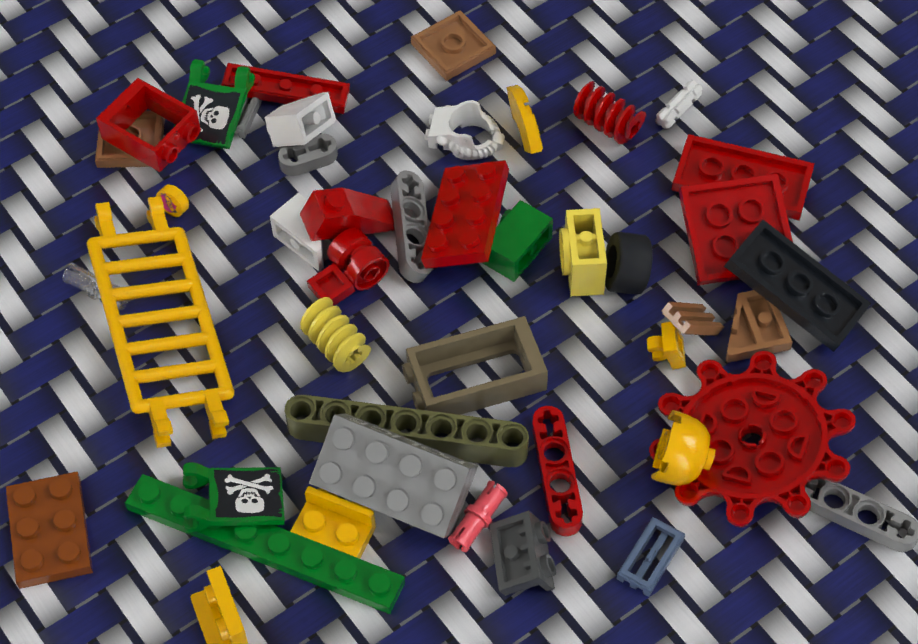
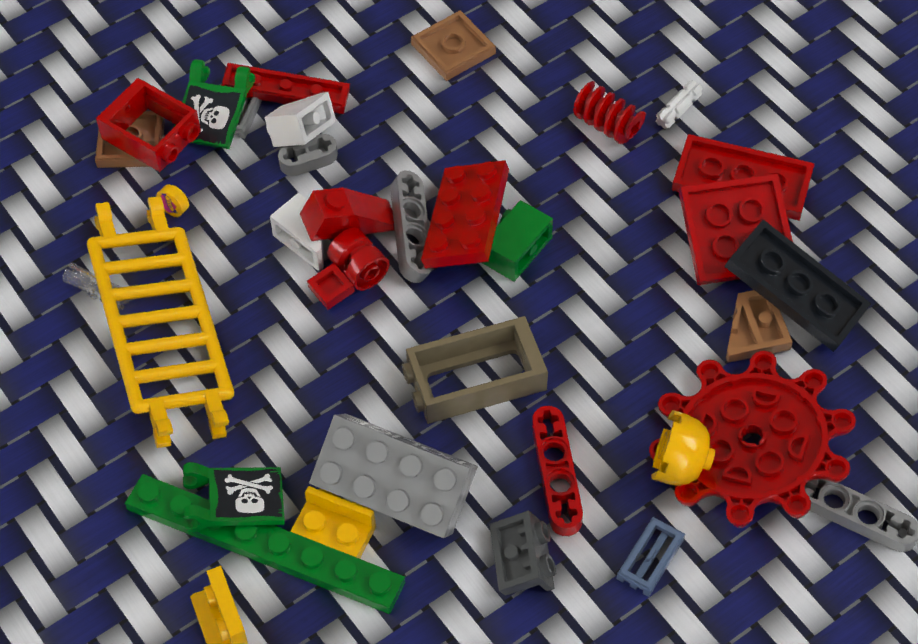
dark orange plate [6,471,93,589] -> none
olive beam [285,395,529,467] -> none
light yellow piece [300,297,371,373] -> none
white piece [425,100,505,160] -> none
coral pin [448,481,508,552] -> none
yellow tile [506,85,543,154] -> none
light yellow brick [559,208,607,297] -> none
black tyre [605,232,653,294] -> none
yellow tile [647,321,686,370] -> none
medium nougat tile [661,302,724,336] -> none

